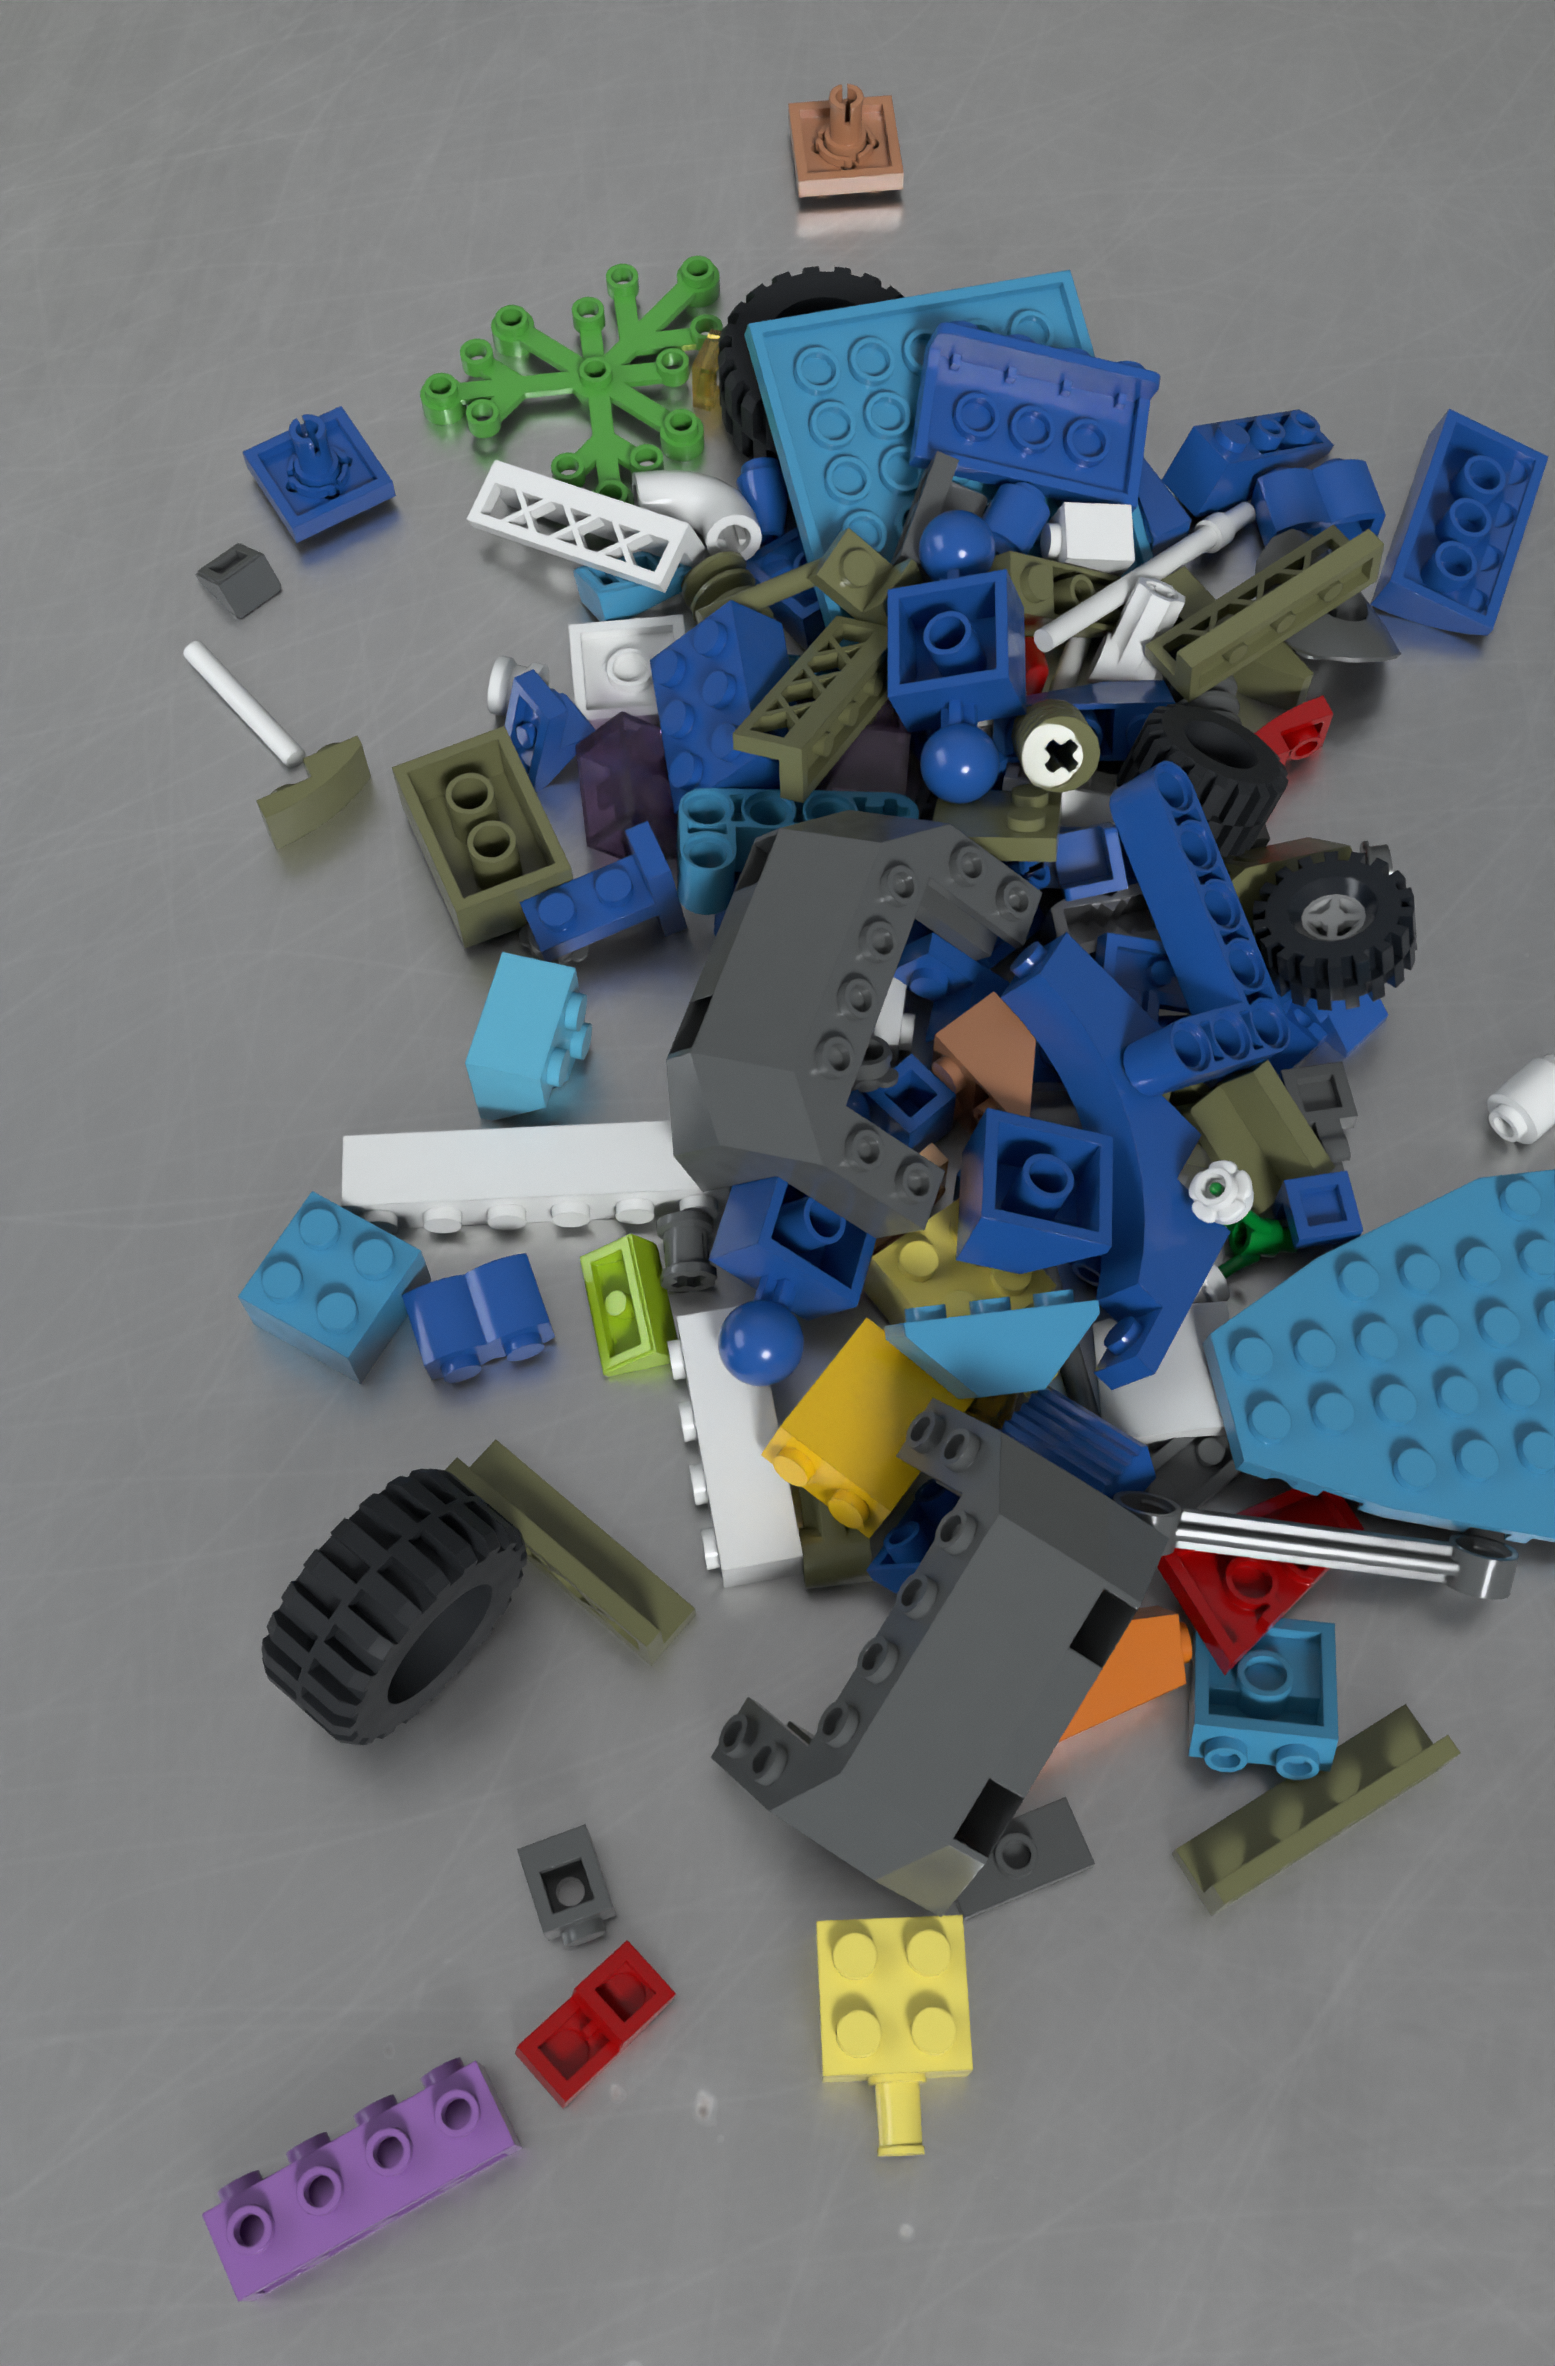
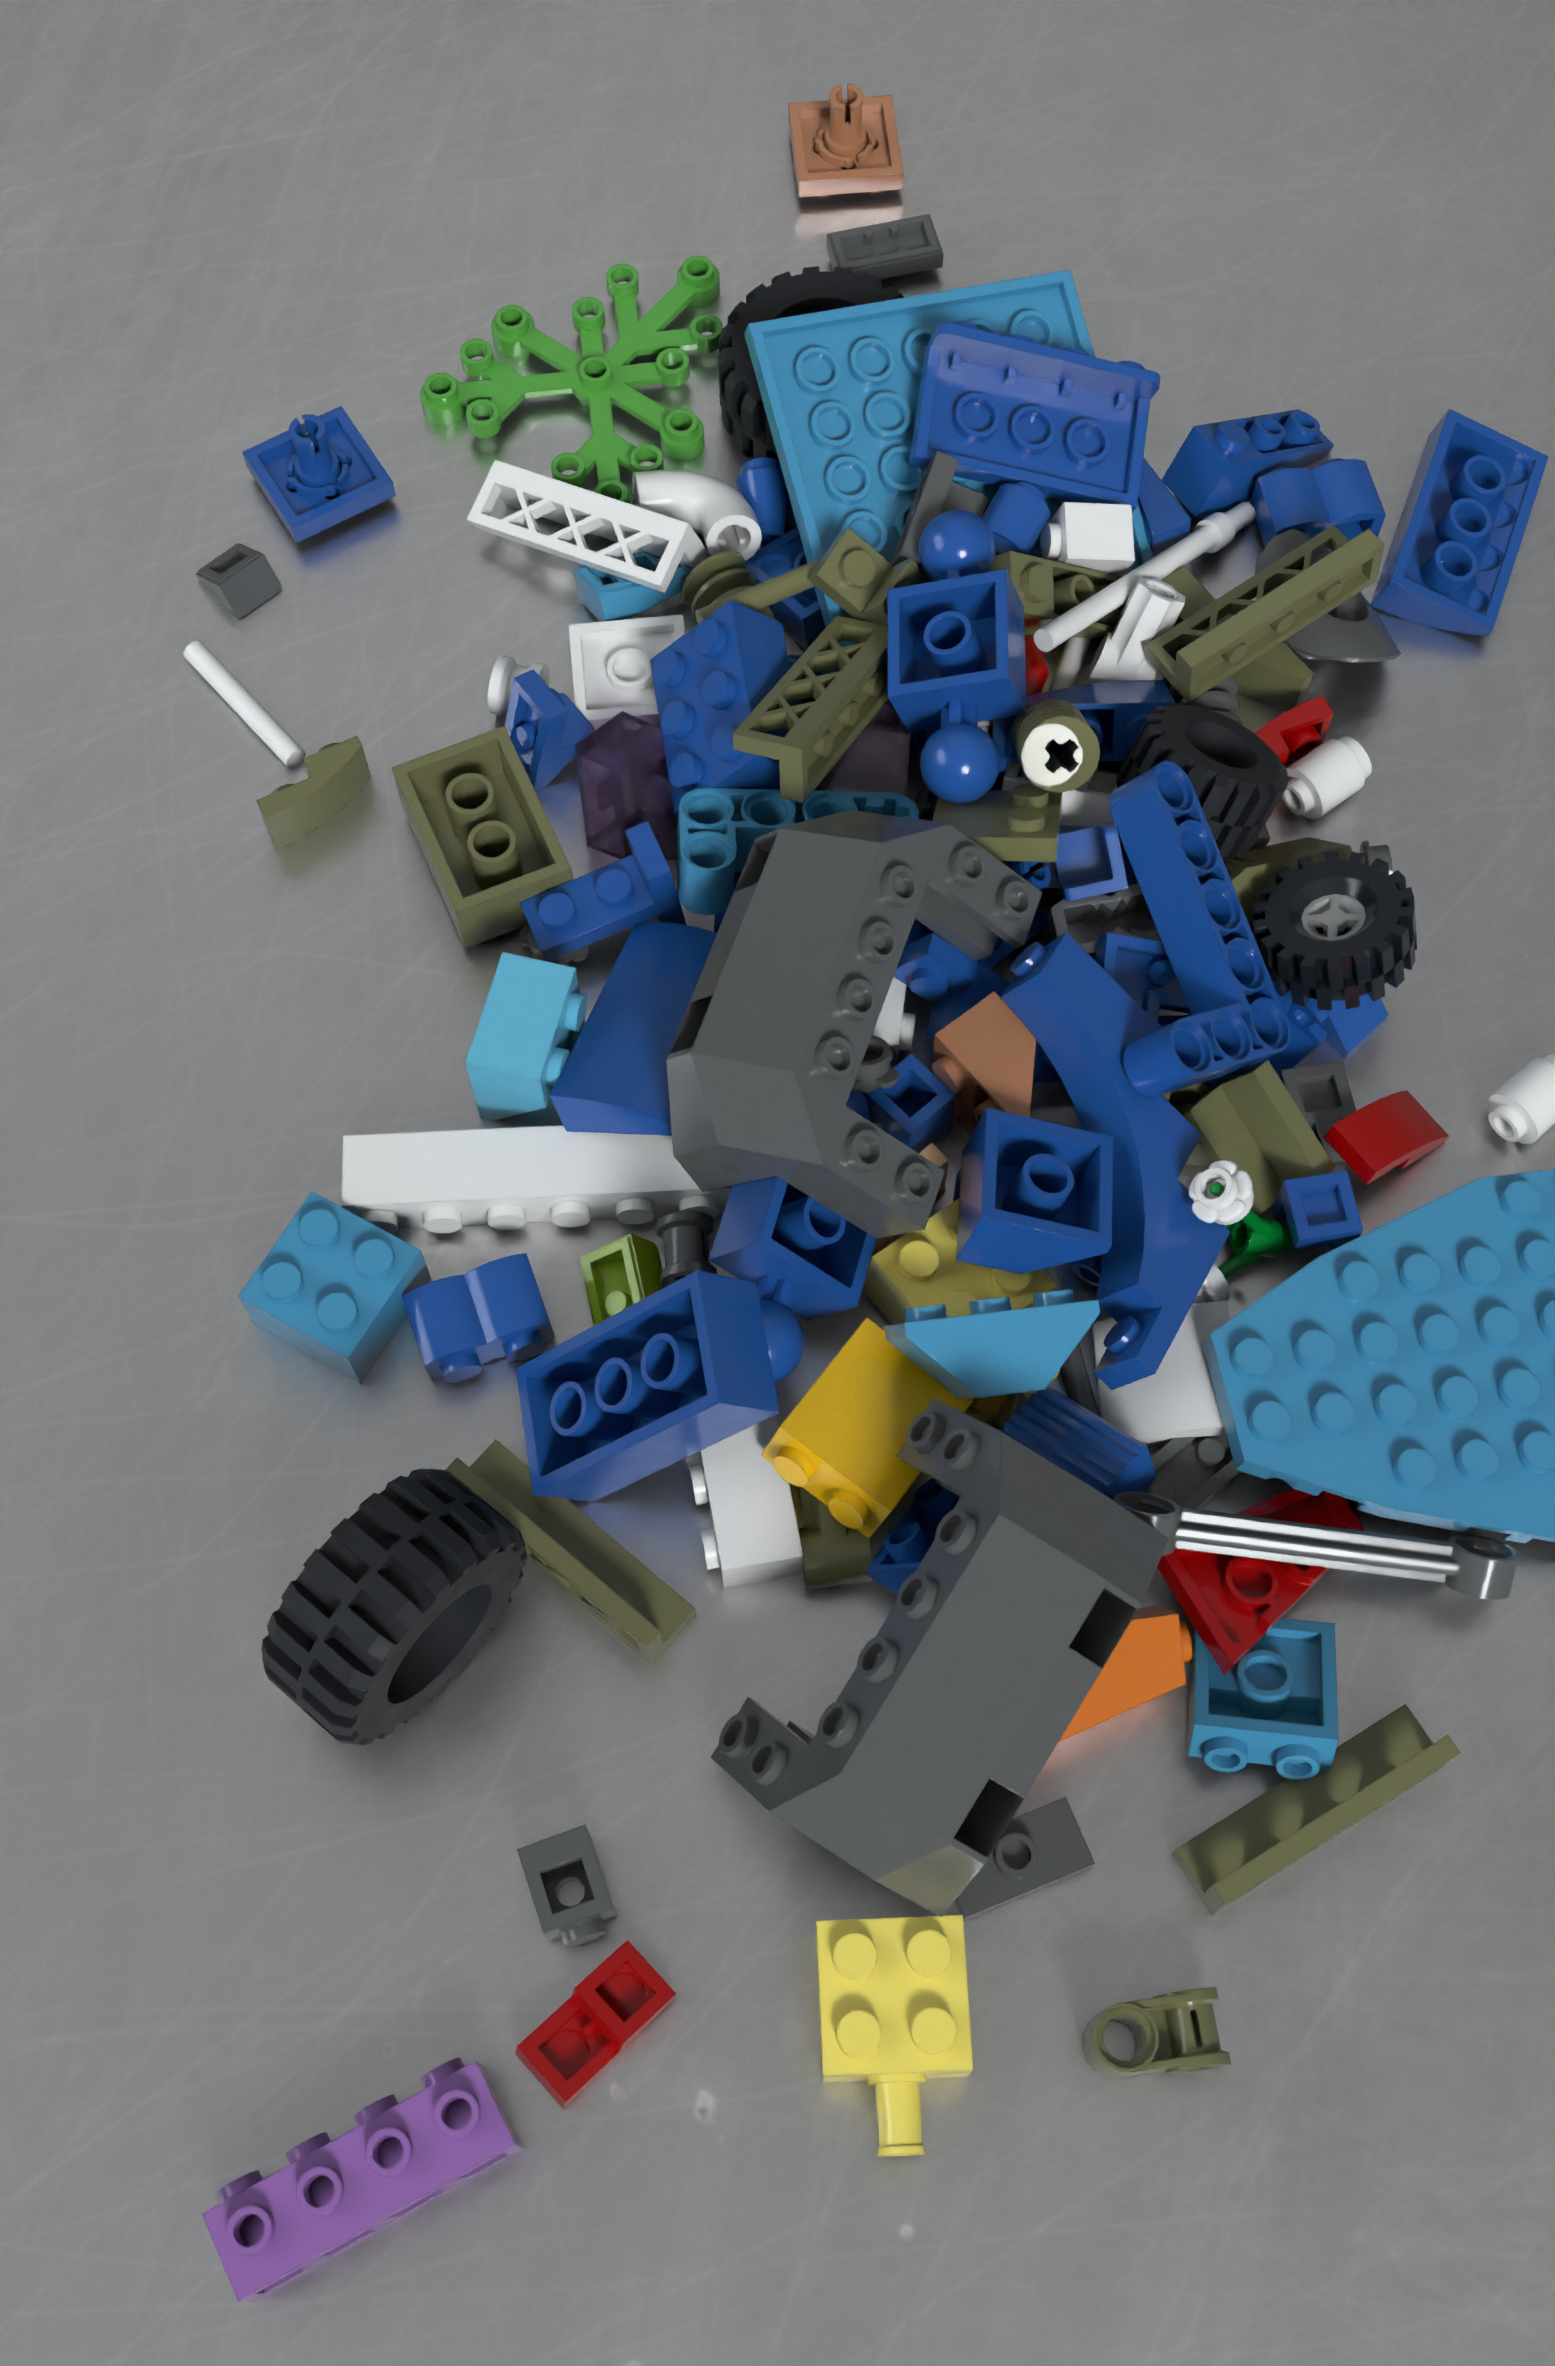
clear yellow tile [692,328,721,412] -> none
none -> blue brick [516,1270,780,1502]
none -> blue slope [549,921,717,1136]
none -> dark grey plate [826,214,944,279]
none -> olive piece [1082,1987,1231,2078]
none -> white brick [1281,736,1372,820]
none -> red slope [1324,1090,1449,1185]

